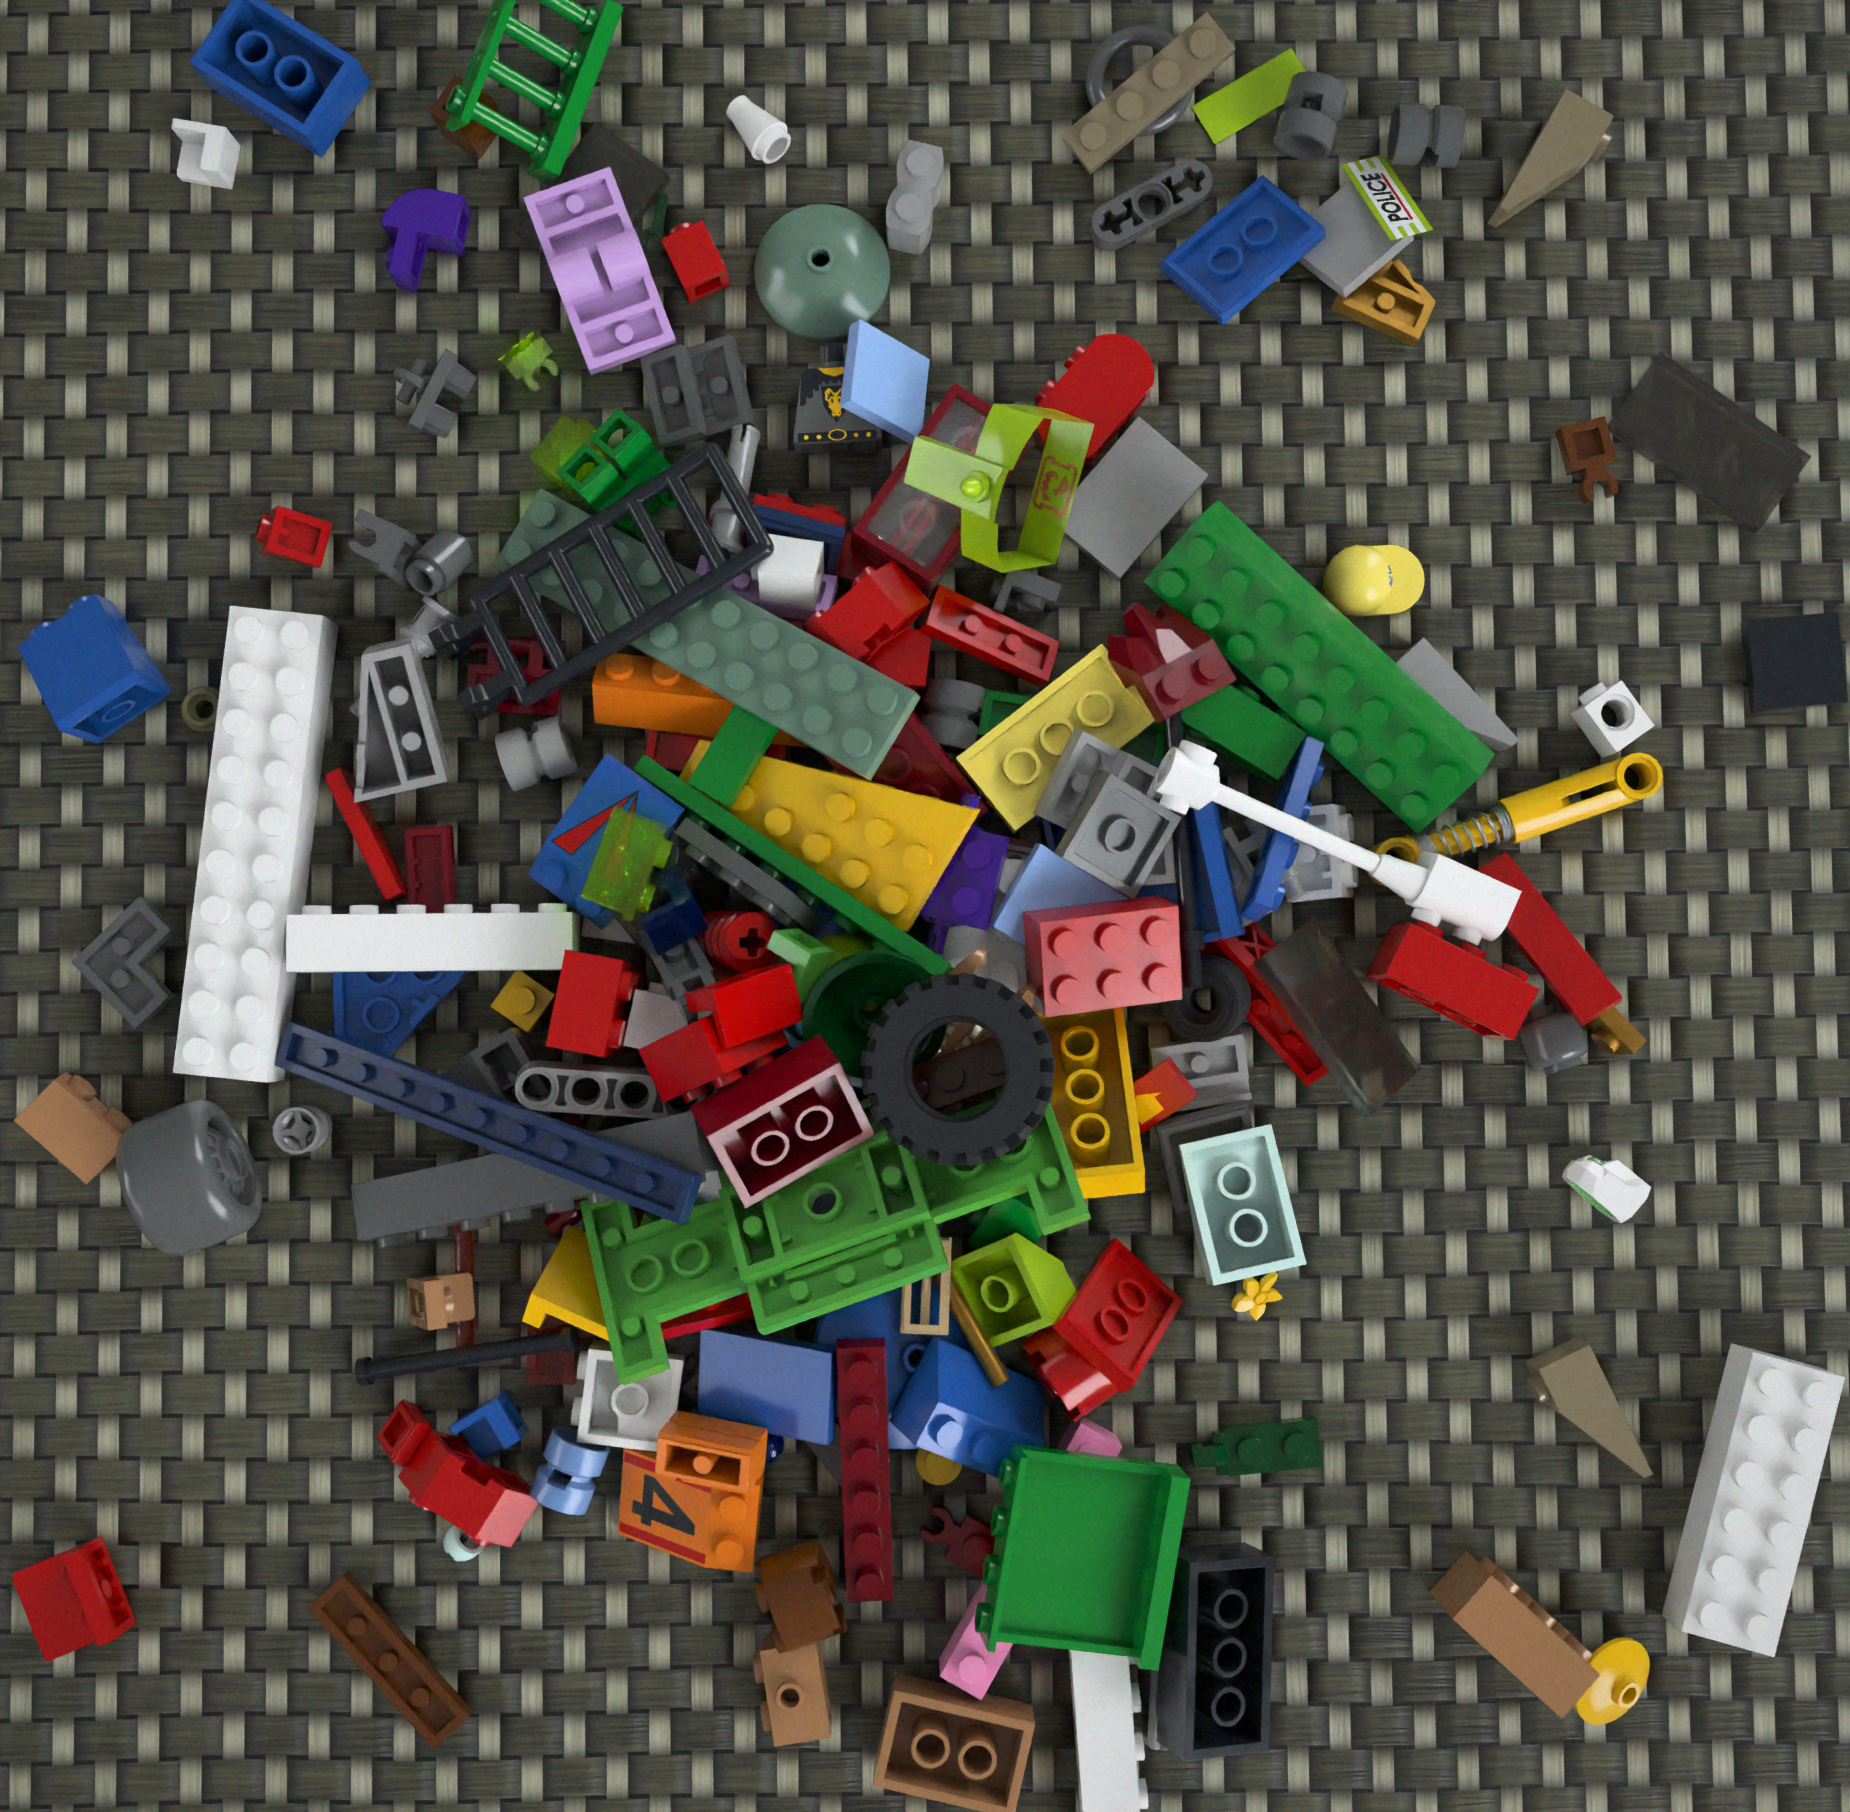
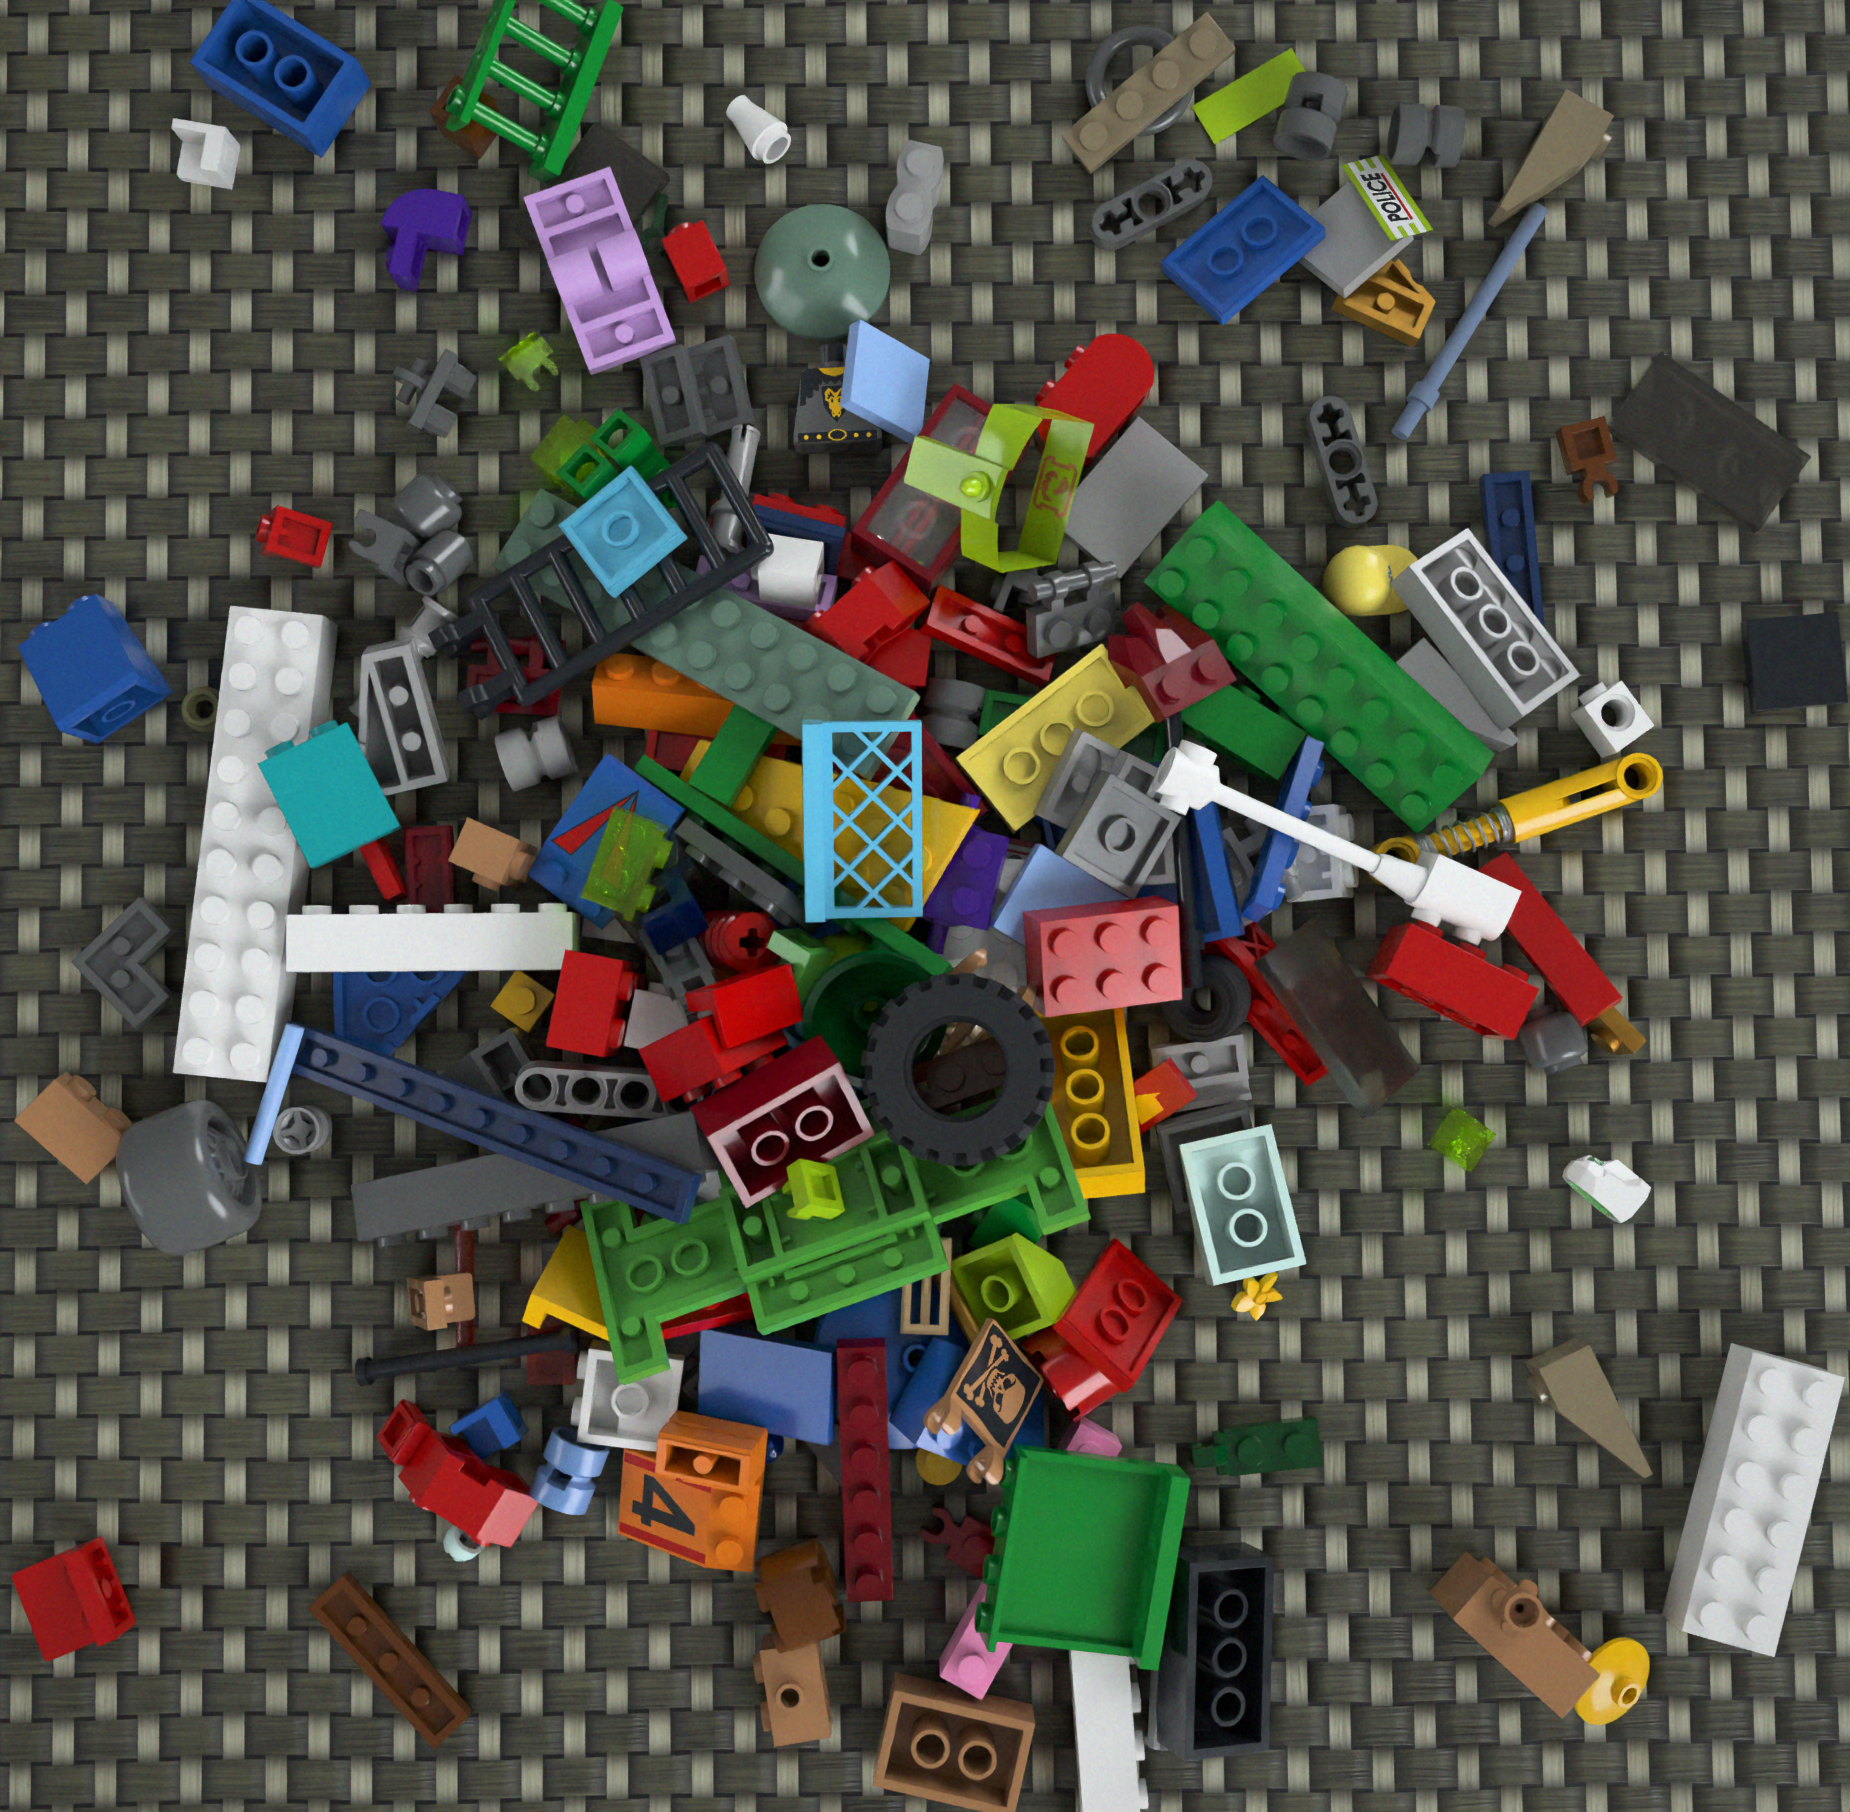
none -> light blue bar [243,1023,305,1165]
none -> teal panel [257,720,402,869]
none -> dark grey head [393,473,463,541]
none -> medium nougat brick [448,817,537,892]
none -> medium azure tile [558,465,688,598]
none -> lime tile [782,1158,845,1220]
none -> medium azure fence [801,719,923,922]
none -> medium nougat flag [923,1318,1044,1485]
none -> dark grey plate [1026,561,1117,658]
none -> dark grey beam [1306,396,1378,529]
none -> light grey slope [1389,528,1580,732]
none -> sand blue bar [1391,203,1547,440]
none -> clear neon green tile [1428,1107,1496,1173]
none -> dark blue plate [1479,470,1545,628]
none -> medium nougat plate [1491,1579,1548,1637]

